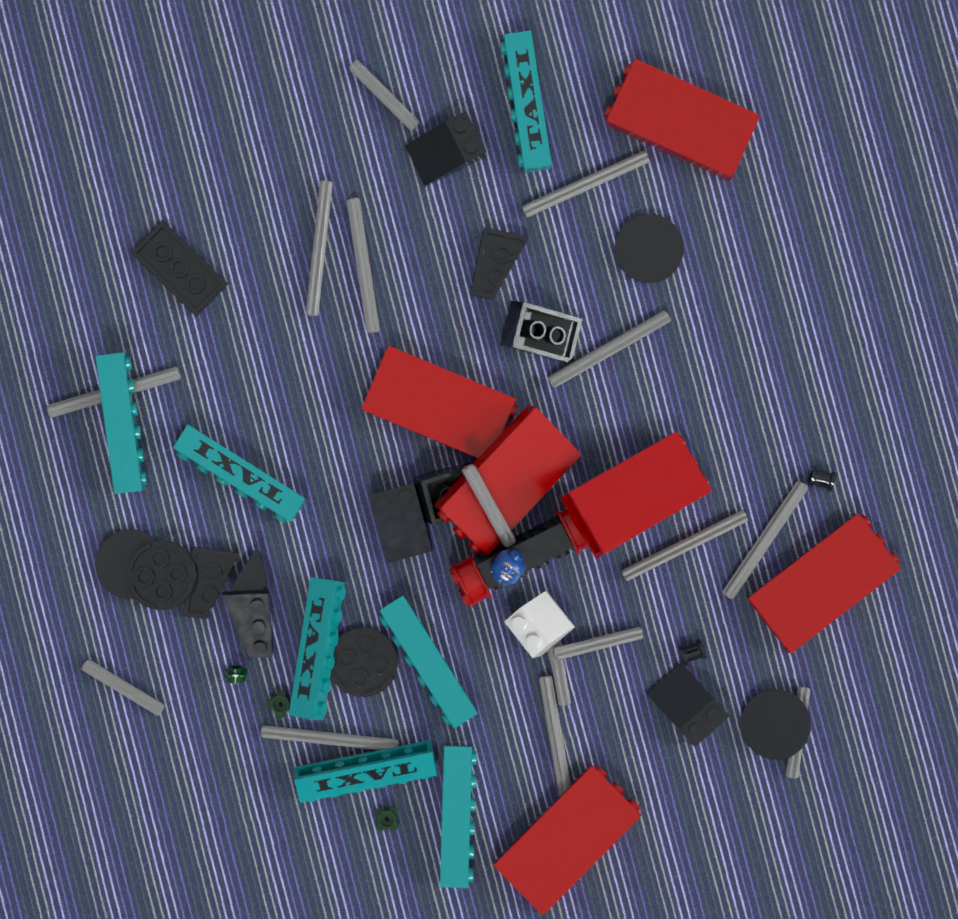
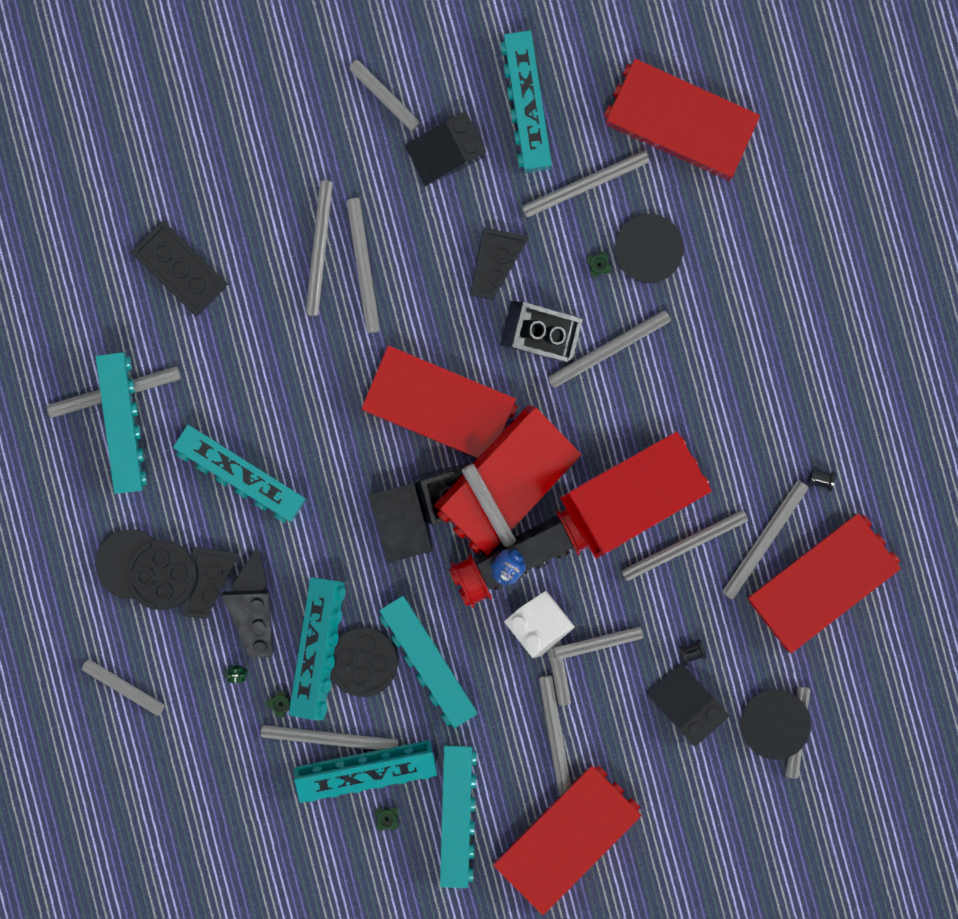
none -> dark green plate [587,252,612,278]

